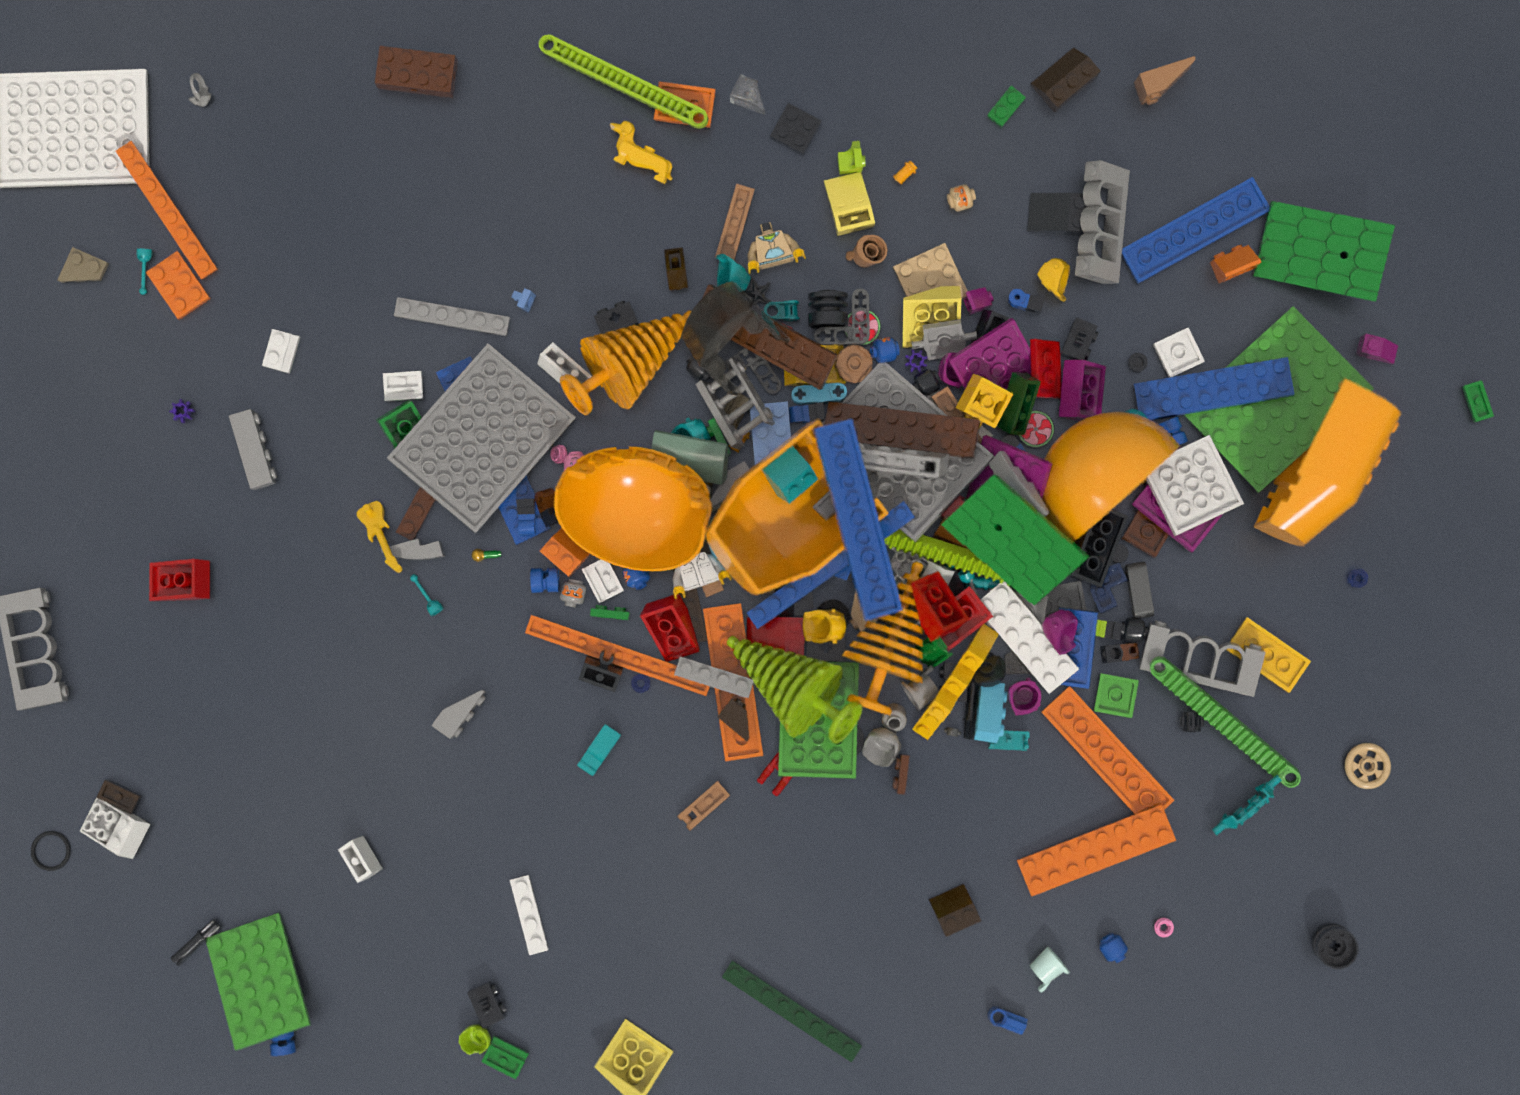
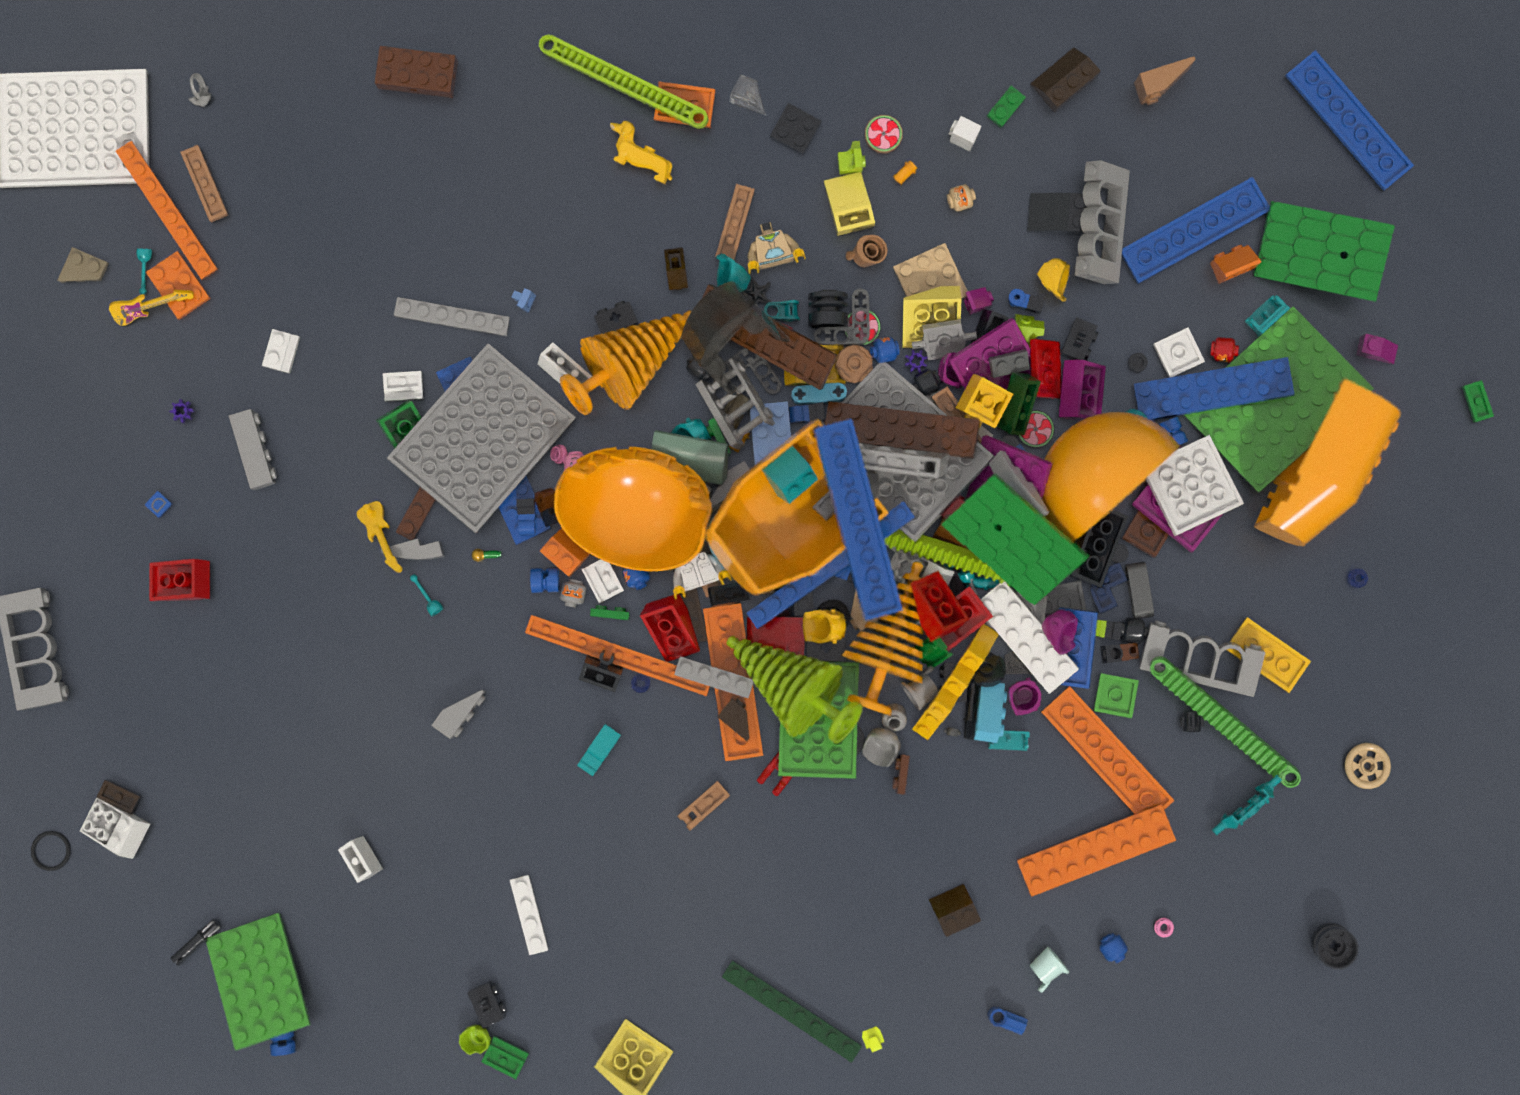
none -> yellow piece [109,290,194,326]
none -> blue tile [145,491,173,518]
none -> medium nougat plate [180,145,229,223]
none -> black plate [707,583,750,607]
none -> neon yellow piece [862,1027,885,1052]
none -> tile [865,115,903,153]
none -> white brick [949,116,981,151]
none -> dark grey plate [989,349,1030,378]
none -> lime brick [1014,314,1045,348]
none -> red head [1211,337,1239,363]
none -> teal hinge [1245,295,1290,336]
none -> blue plate [1285,50,1414,191]

